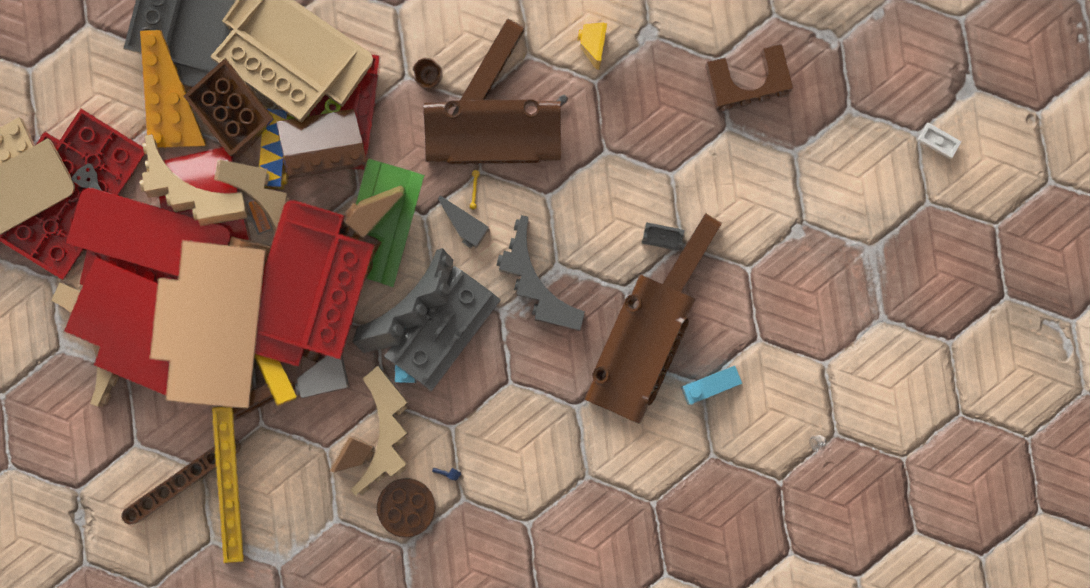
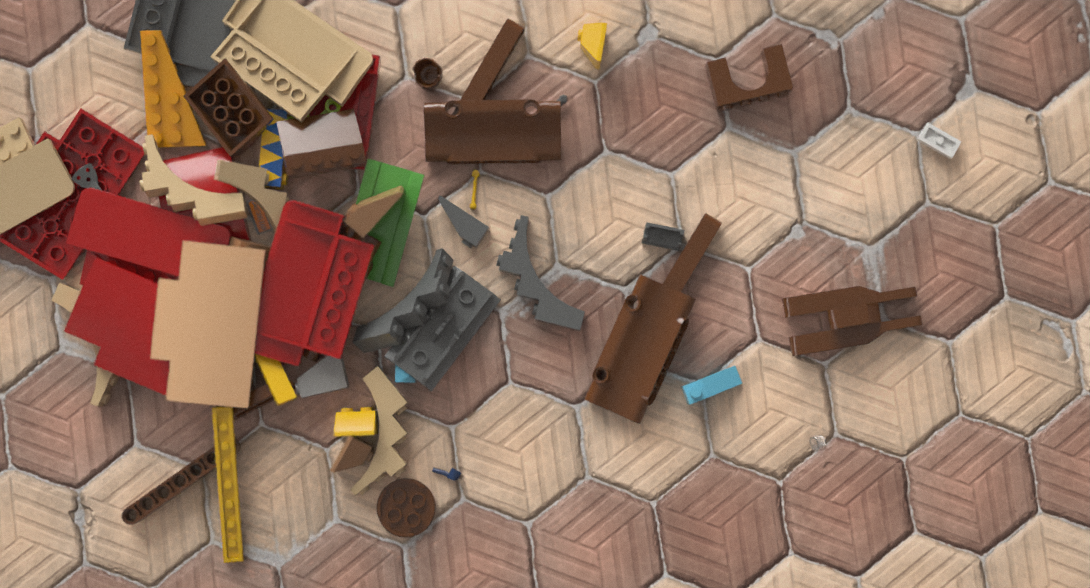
none -> yellow slope [334,407,378,436]
none -> reddish brown beam [782,286,923,356]

